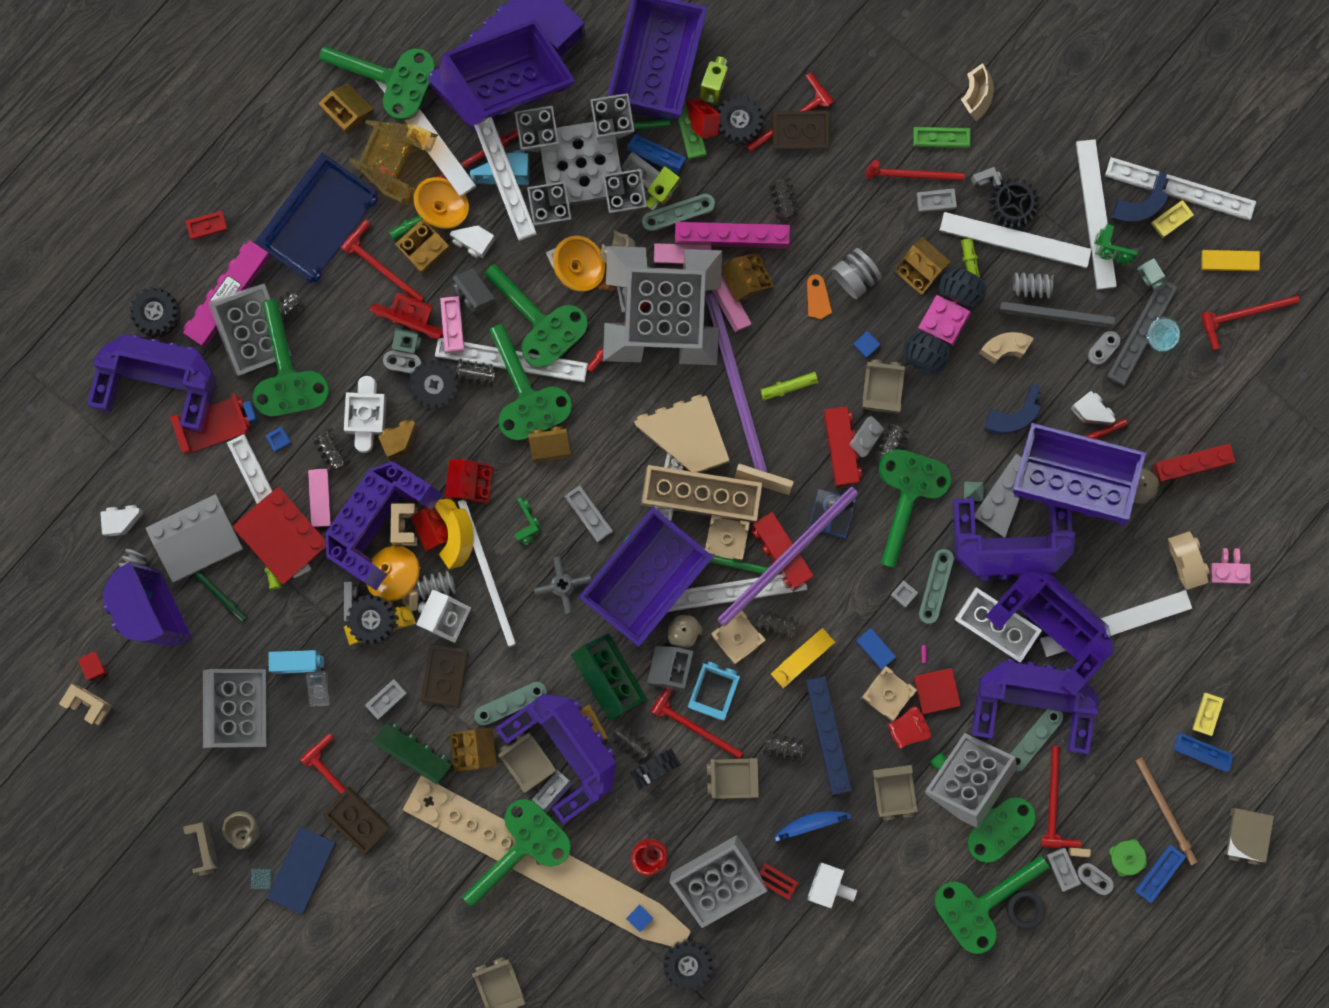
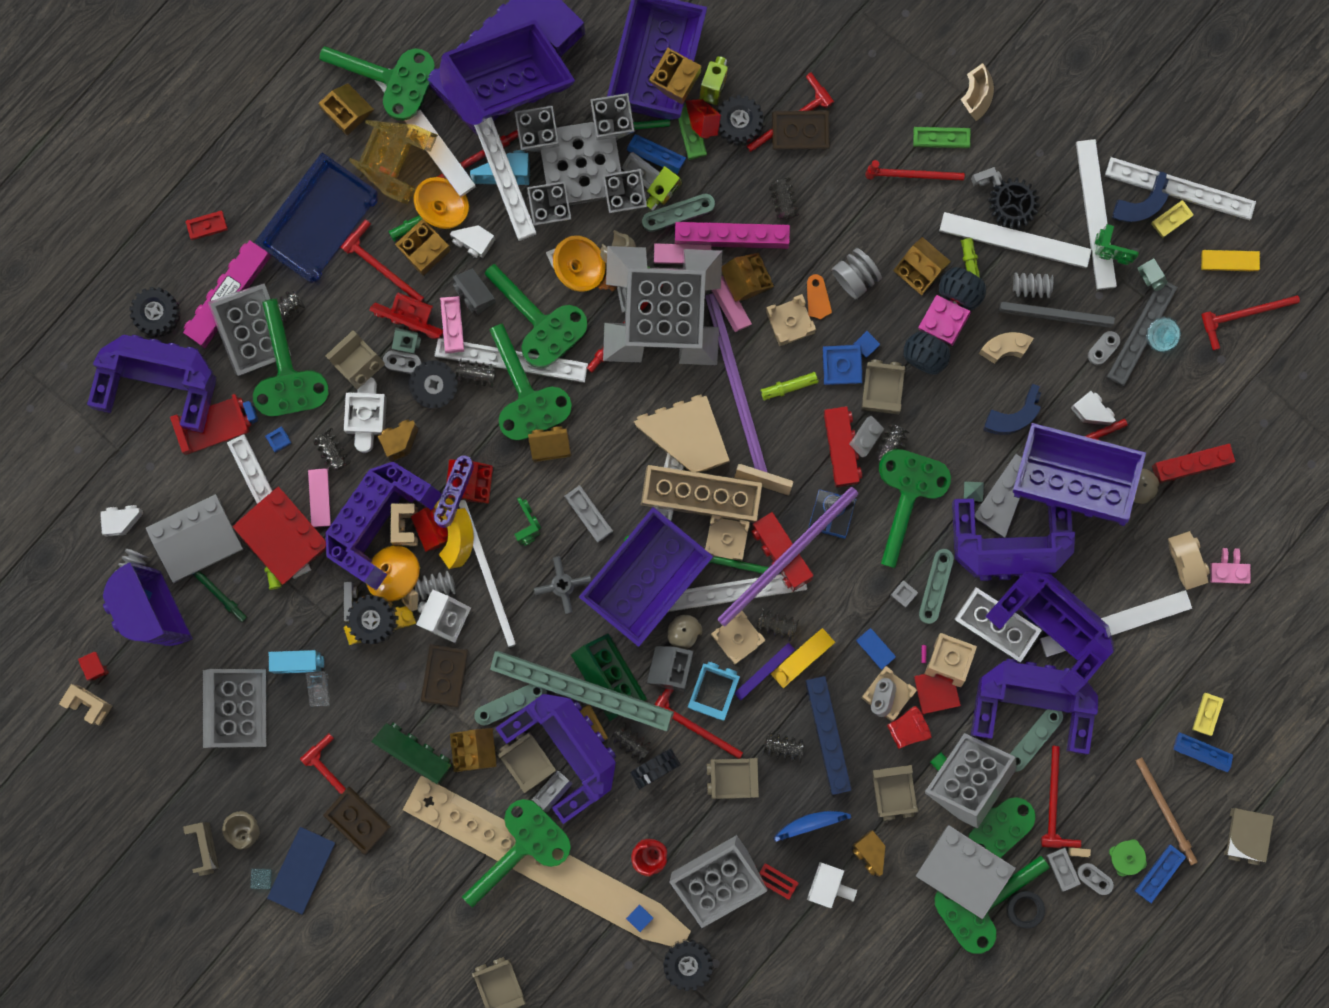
light grey plate [365,679,407,720] -> none
light grey plate [916,189,957,213] -> none
none -> dark tan panel [325,330,385,390]
none -> dark purple beam [434,456,474,528]
none -> sand green plate [490,651,674,731]
none -> pearl gold slope [649,48,701,104]
none -> dark purple beam [734,643,795,701]
none -> tan panel [766,294,816,347]
none -> blue tile [823,345,863,385]
none -> pearl gold slope [852,831,885,877]
none -> light grey plate [871,678,896,717]
none -> light grey slope [916,825,1016,919]
none -> tan panel [925,633,977,687]

